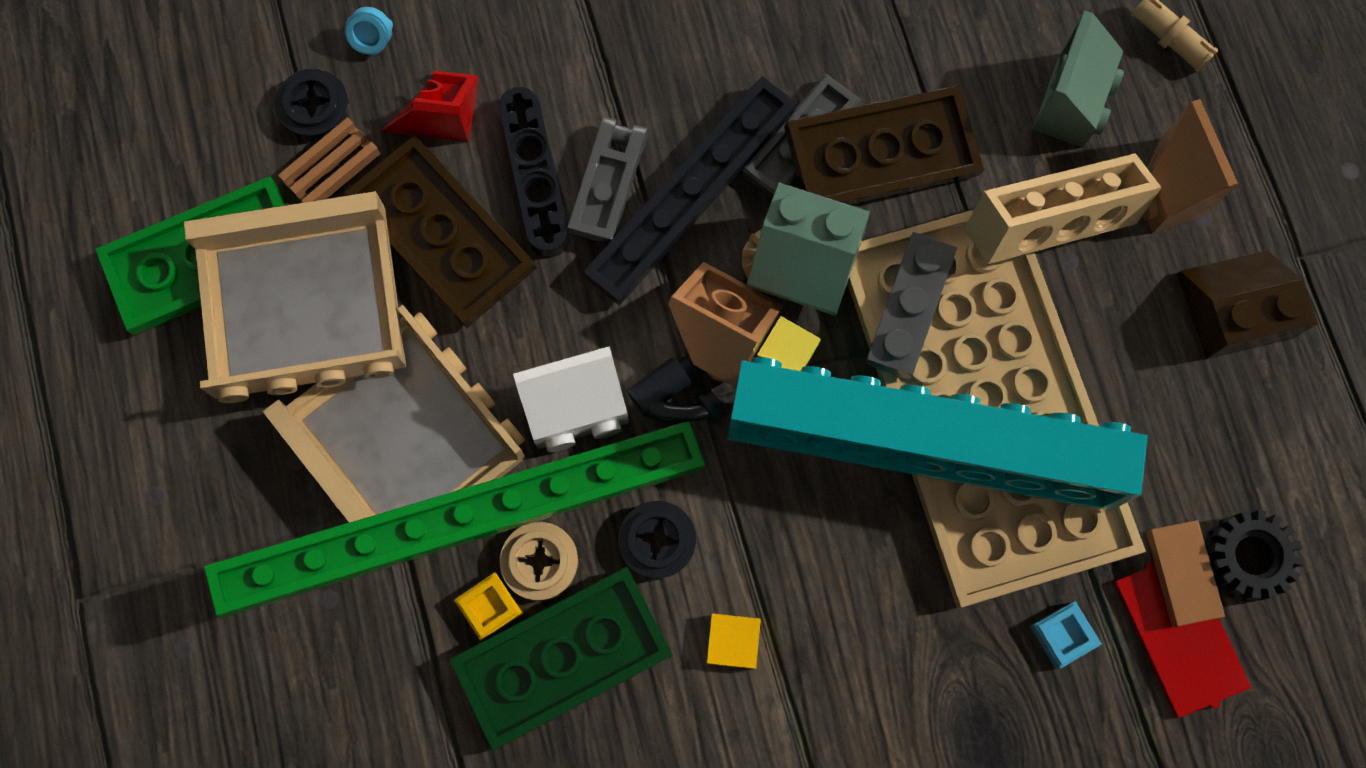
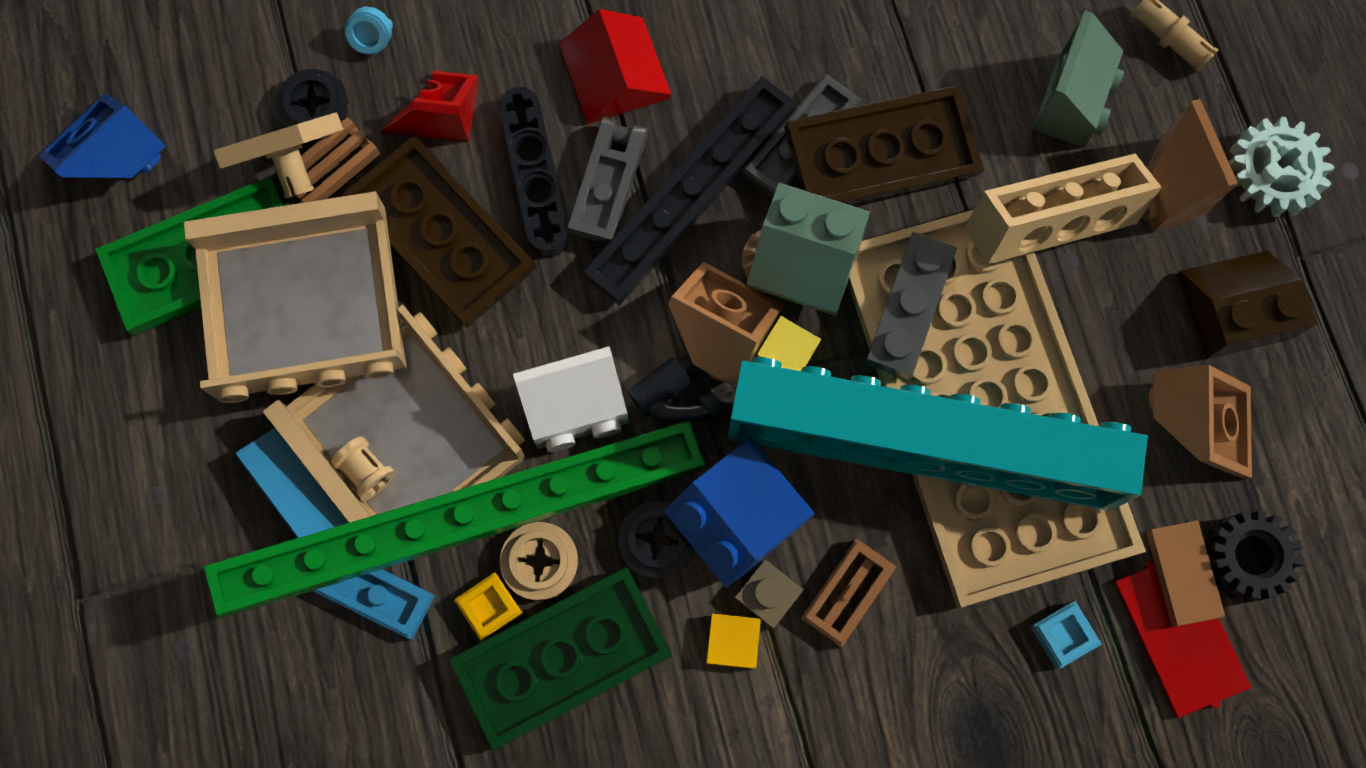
none -> blue slope [38,93,166,178]
none -> tan tile [213,112,343,198]
none -> dark azure tile [236,428,349,538]
none -> dark azure tile [313,569,435,640]
none -> tan bush [330,436,396,501]
none -> red slope [559,9,671,125]
none -> blue slope [664,438,815,588]
none -> dark tan plate [734,559,804,630]
none -> medium nougat tile [801,538,897,648]
none -> medium nougat slope [1149,365,1252,479]
none -> light aqua gear [1229,117,1334,217]

